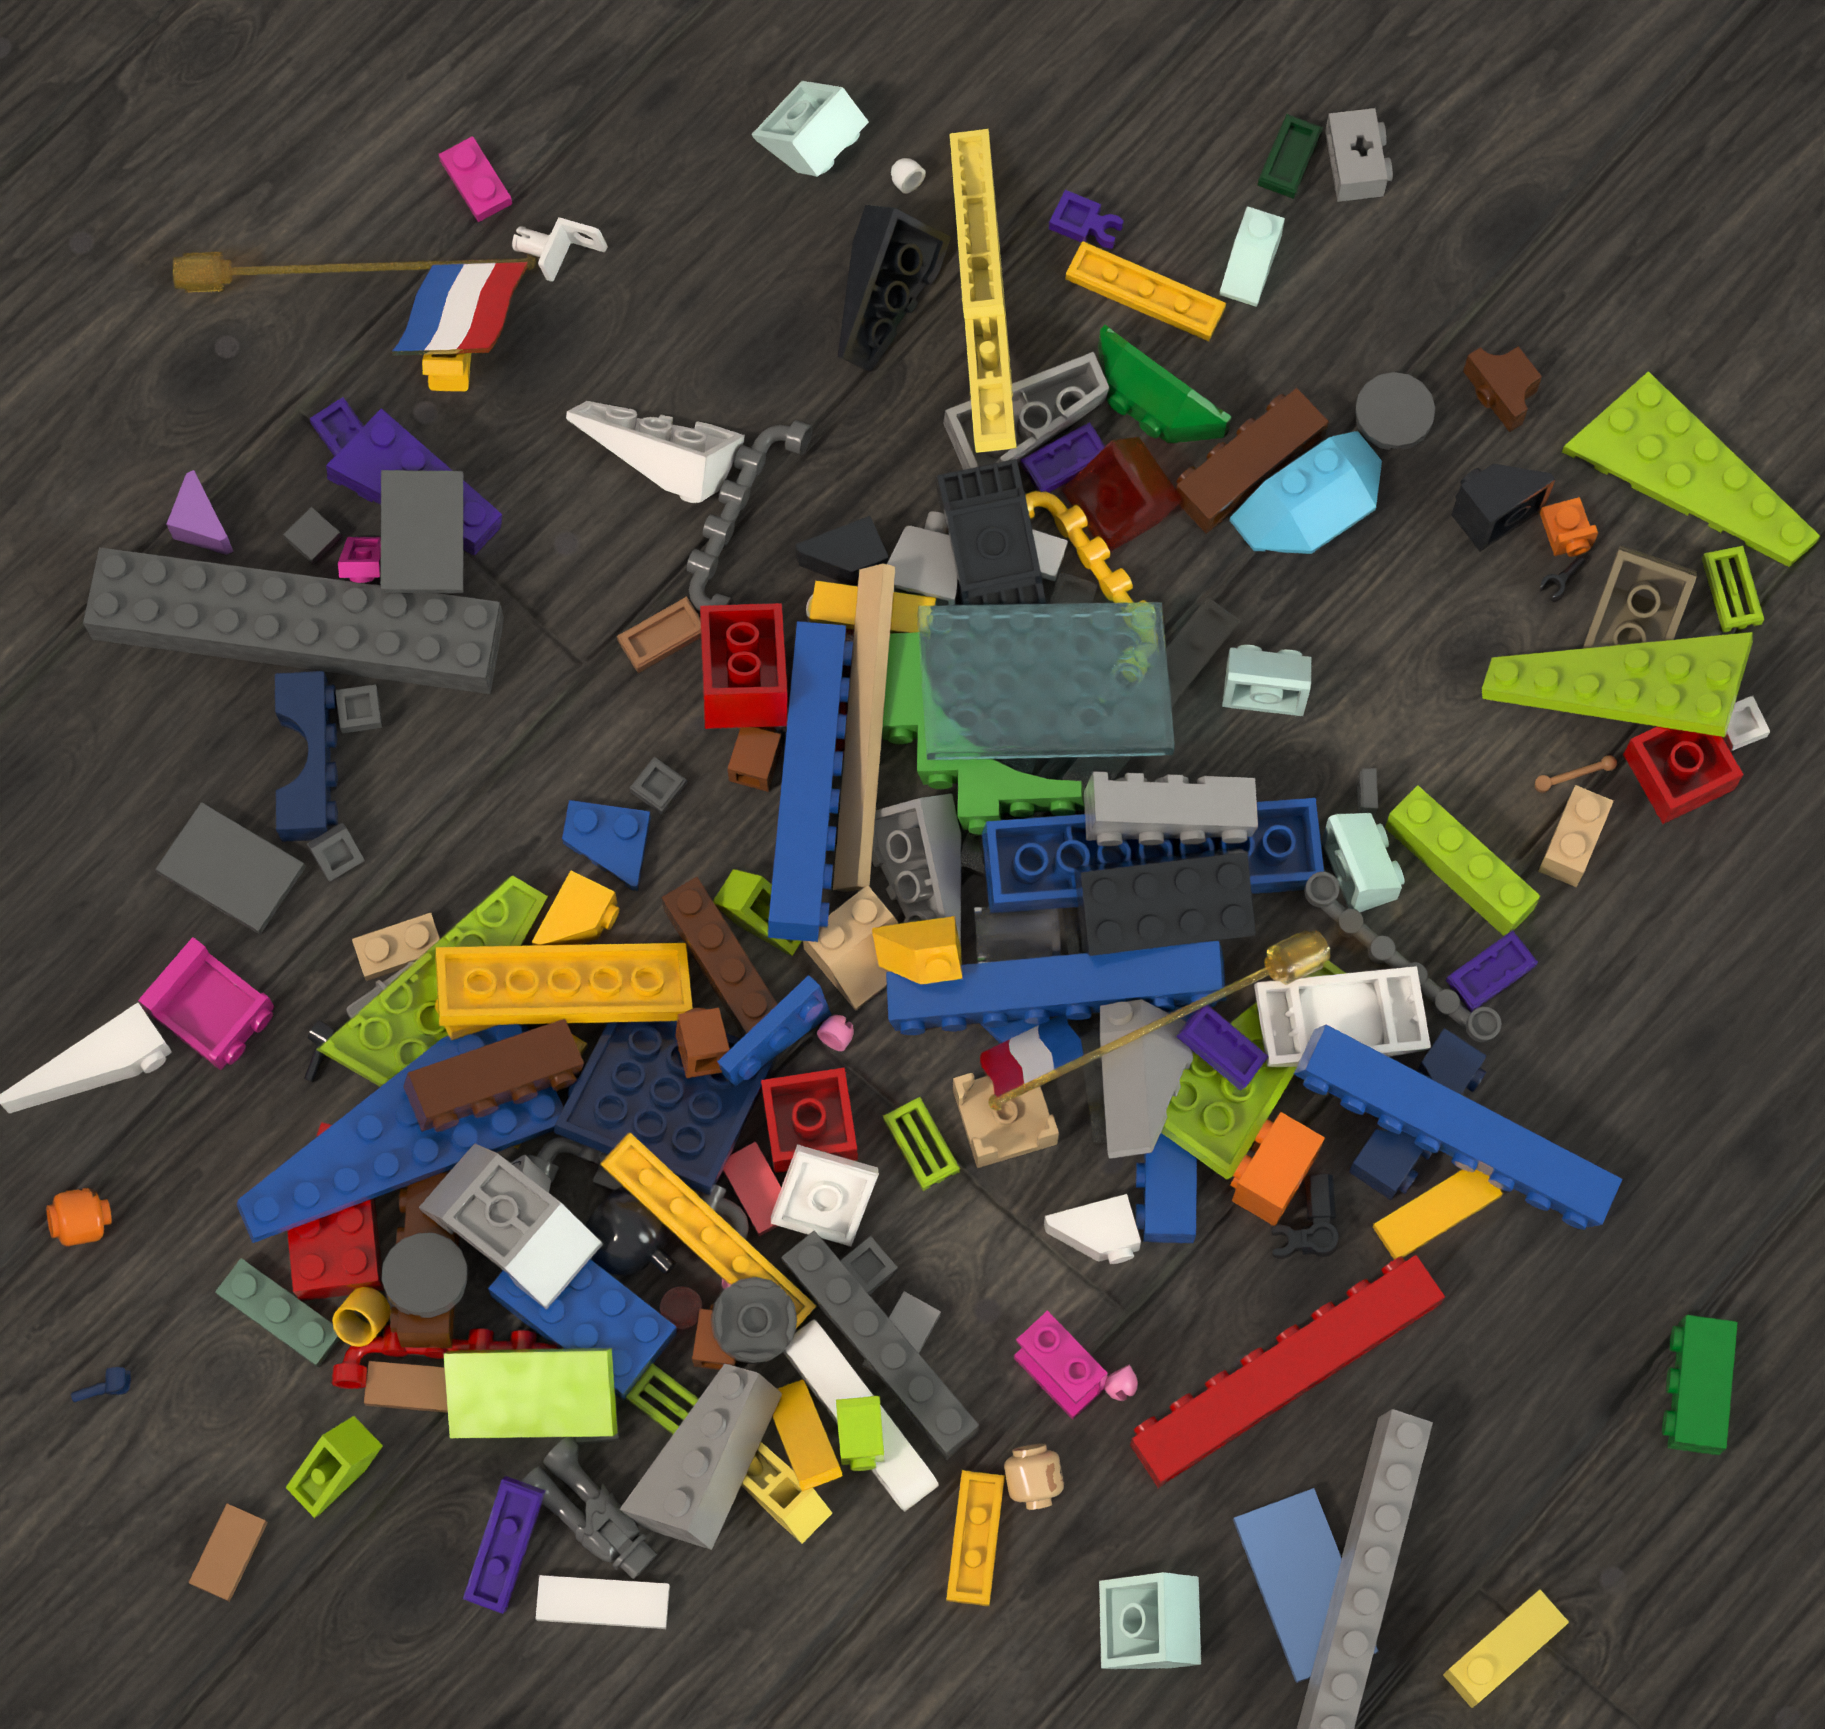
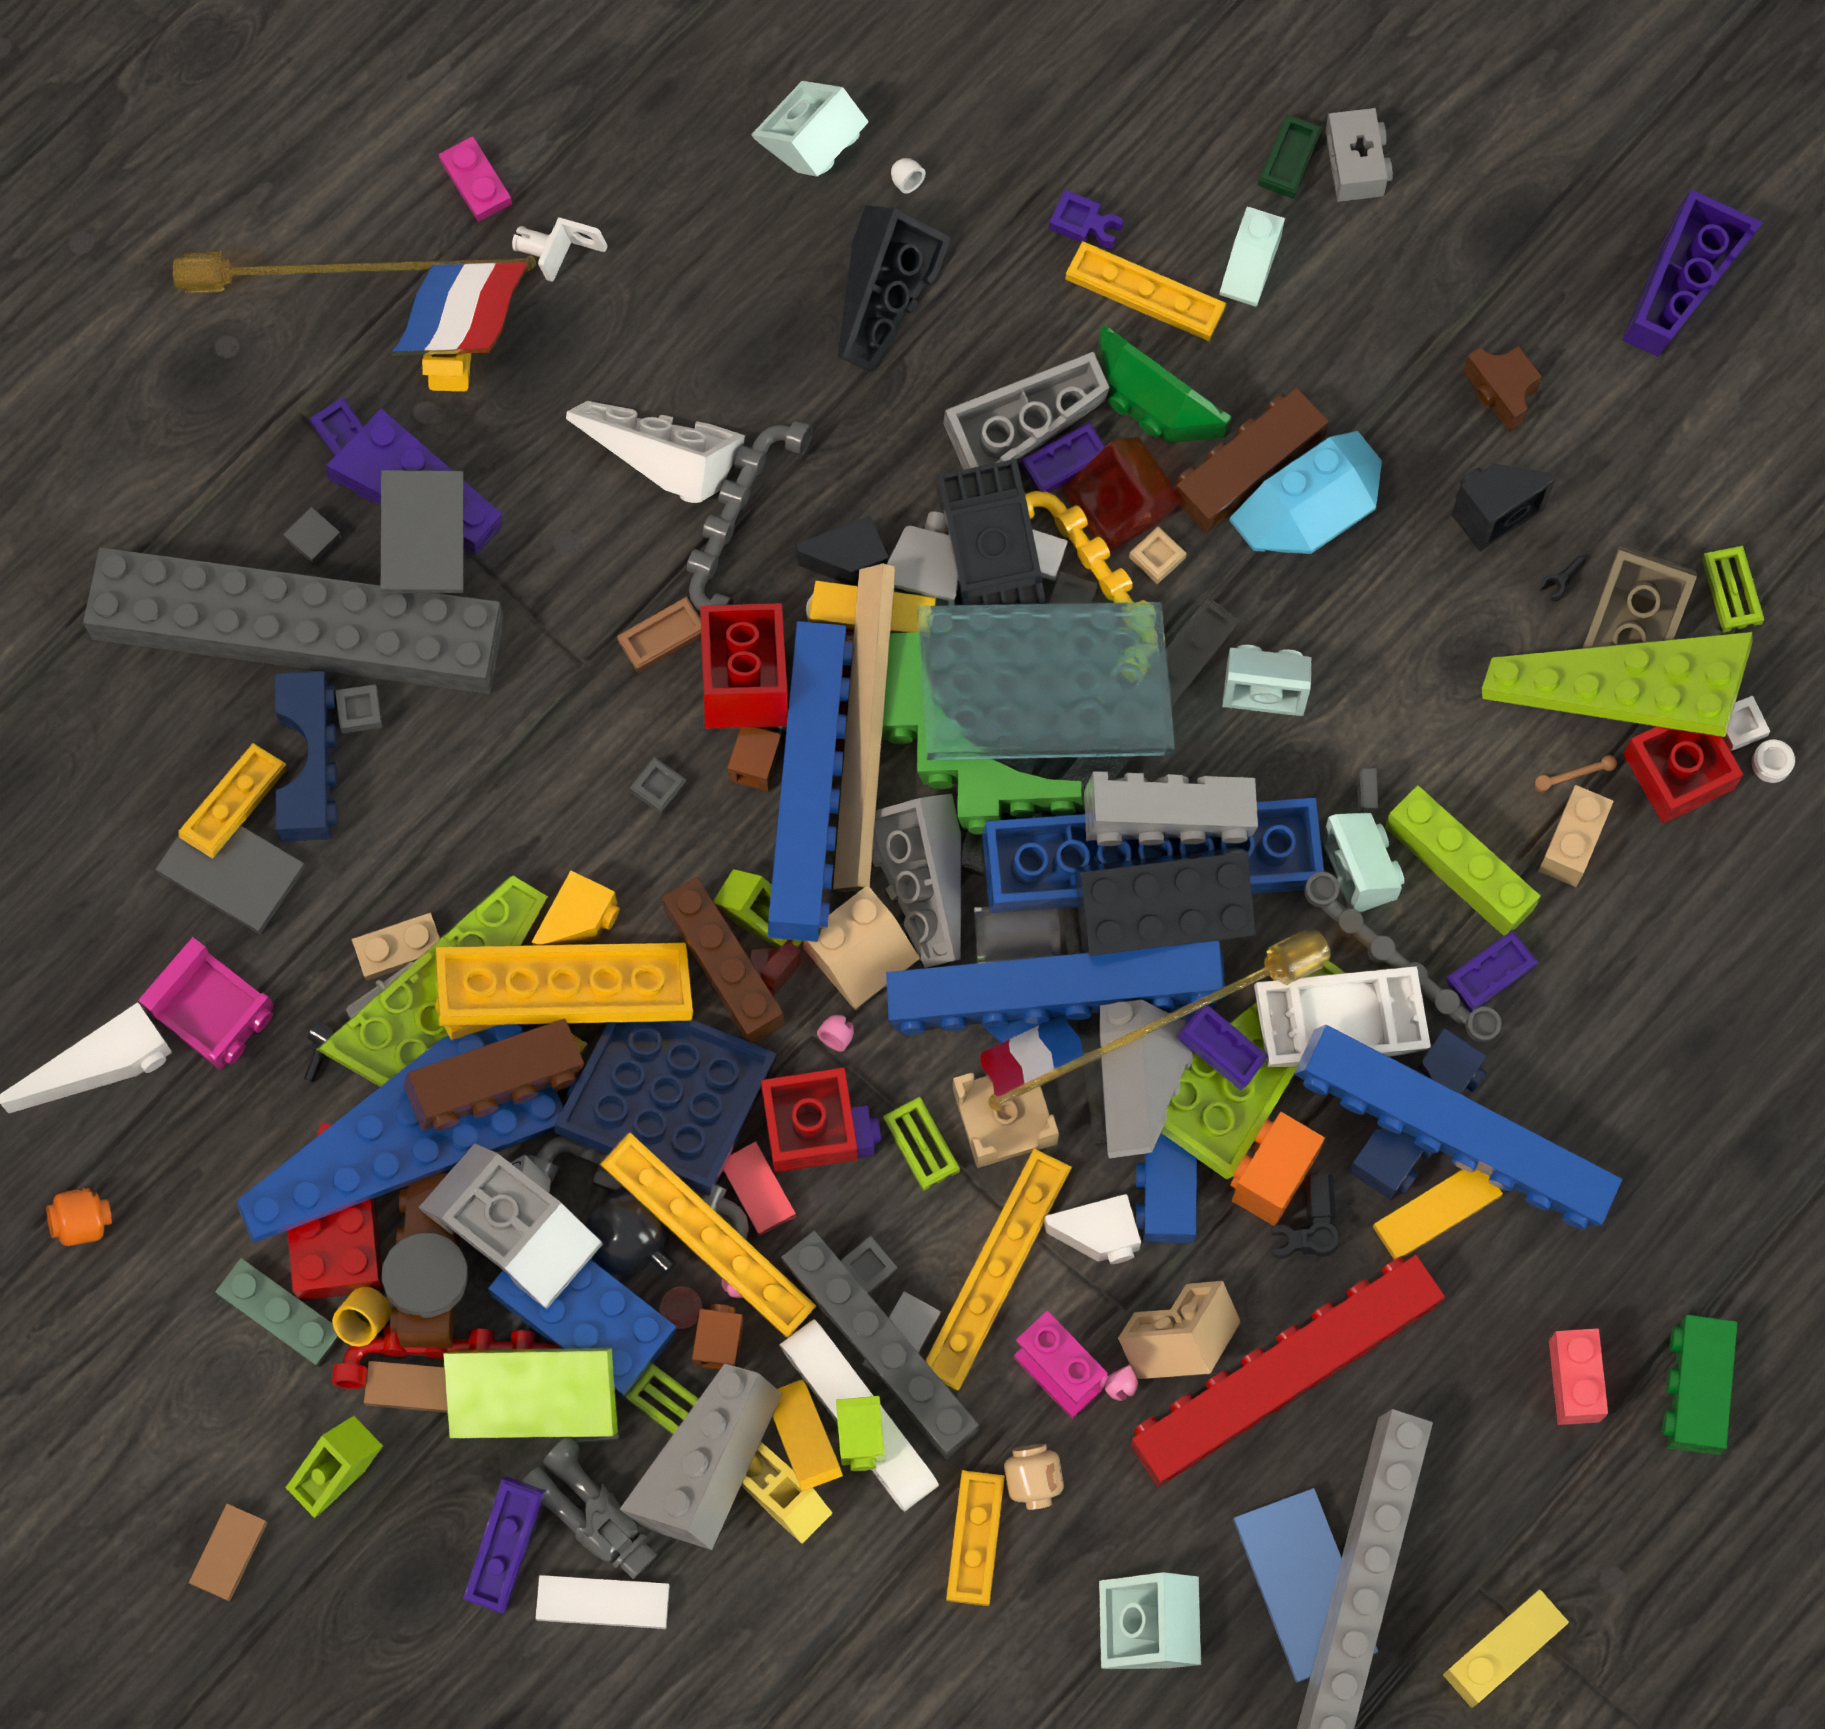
dark blue hand [71,1367,131,1402] -> none
medium lavender slope [166,470,234,555] -> none
dark grey plate [307,823,365,882] -> none
dark pink plate [338,537,381,583] -> none
blue wing [562,800,651,891] -> none
dark orange brick [676,1008,730,1078] -> none
dark grey tile [710,1277,797,1364] -> none
blue wing [717,975,832,1086] -> none
white plate [770,1145,879,1246] -> none
yellow slope [872,916,962,984] -> none
light yellow slope [950,129,1017,453] -> none
dark grey tile [1355,372,1435,450] -> none
orange bracket [1540,497,1598,557] -> none
lime wing [1562,371,1820,567] -> none
none -> yellow tile [179,743,287,859]
none -> clear red tile [750,940,801,997]
none -> dark purple plate [851,1106,881,1158]
none -> yellow tile [925,1148,1072,1393]
none -> tan panel [1118,1281,1240,1379]
none -> tan tile [1129,527,1187,584]
none -> coral brick [1549,1329,1608,1425]
none -> dark purple wedge [1622,189,1763,357]
none -> white tile [1751,740,1795,783]

